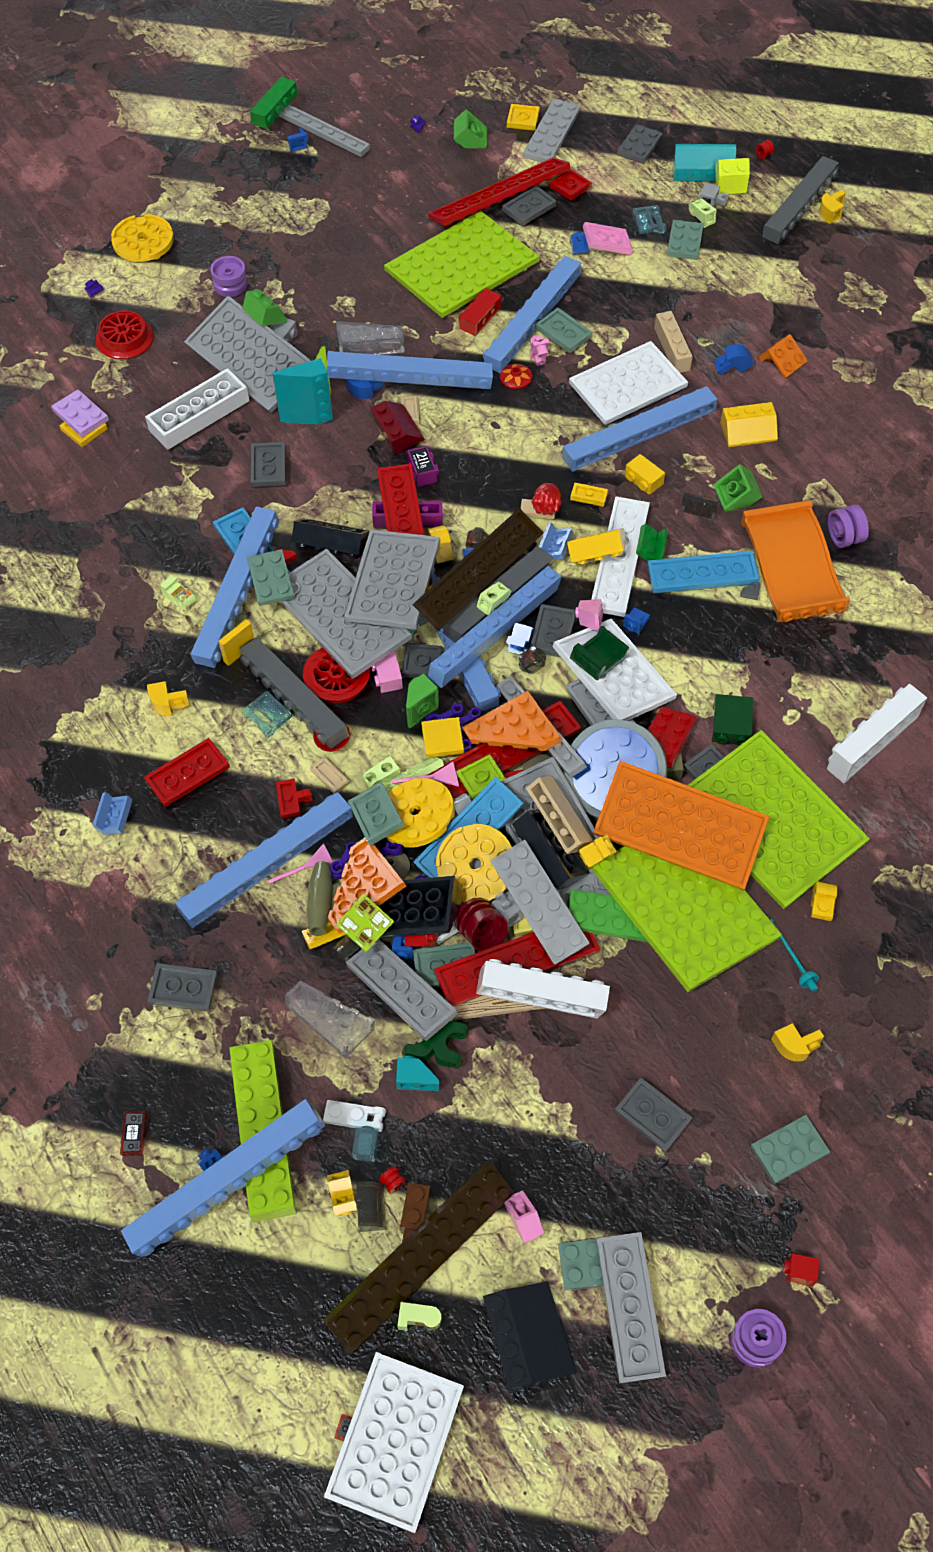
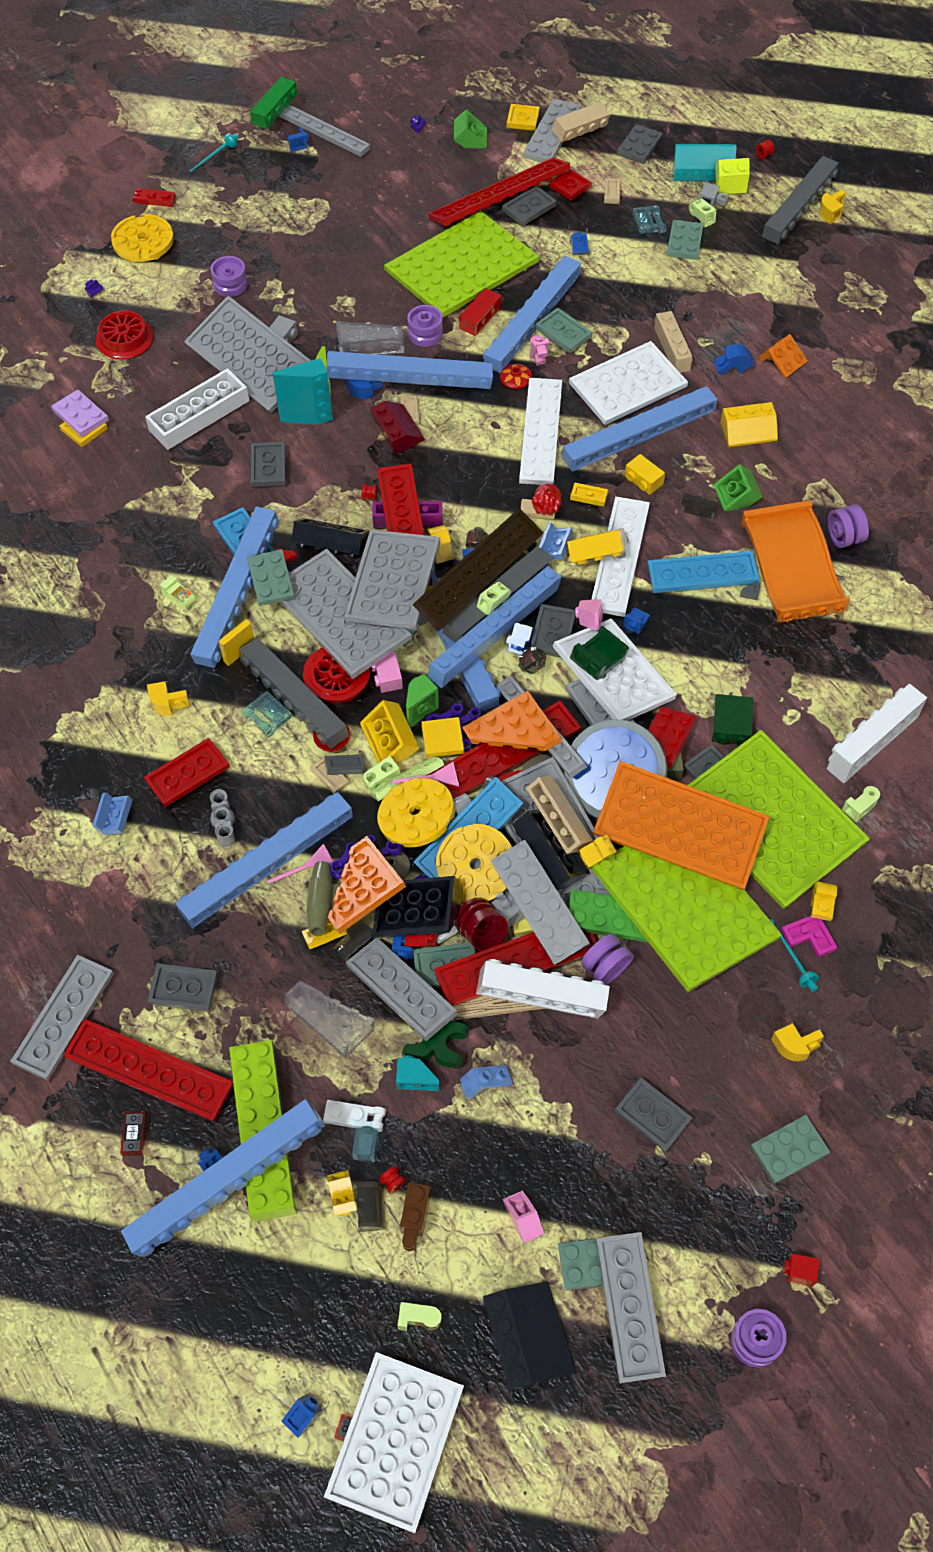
bright green slope [242,289,287,326] -> none
red plate [276,778,313,819] -> none
dark brown plate [322,1160,514,1355] -> none
lime tile [336,894,394,952] -> none
sand green plate [348,781,405,846] -> none
dark grey tile [402,643,443,678] -> none
brick [407,446,439,487] -> none
lime tile [456,755,506,800] -> none
bright pink tile [583,222,633,255] -> none
green bracket [636,524,668,562] -> none
none -> light grey plate [10,955,114,1081]
none -> red plate [63,1019,234,1122]
none -> red hinge [132,188,176,207]
none -> teal sword [190,133,239,172]
none -> light grey piece [210,789,235,847]
none -> blue bracket [281,1394,323,1438]
none -> dark grey tile [324,754,366,775]
none -> yellow slope [360,700,419,763]
none -> red wheel [361,483,378,501]
none -> medium lavender wheel [407,305,443,347]
none -> medium blue bracket [460,1065,513,1099]
none -> white plate [519,378,562,485]
none -> tan brick [551,102,610,142]
none -> medium lavender wheel [581,933,634,985]
none -> tan tile [604,178,620,204]
none -> dark pink plate [781,916,838,958]
none -> yellowish green leg [842,786,880,823]

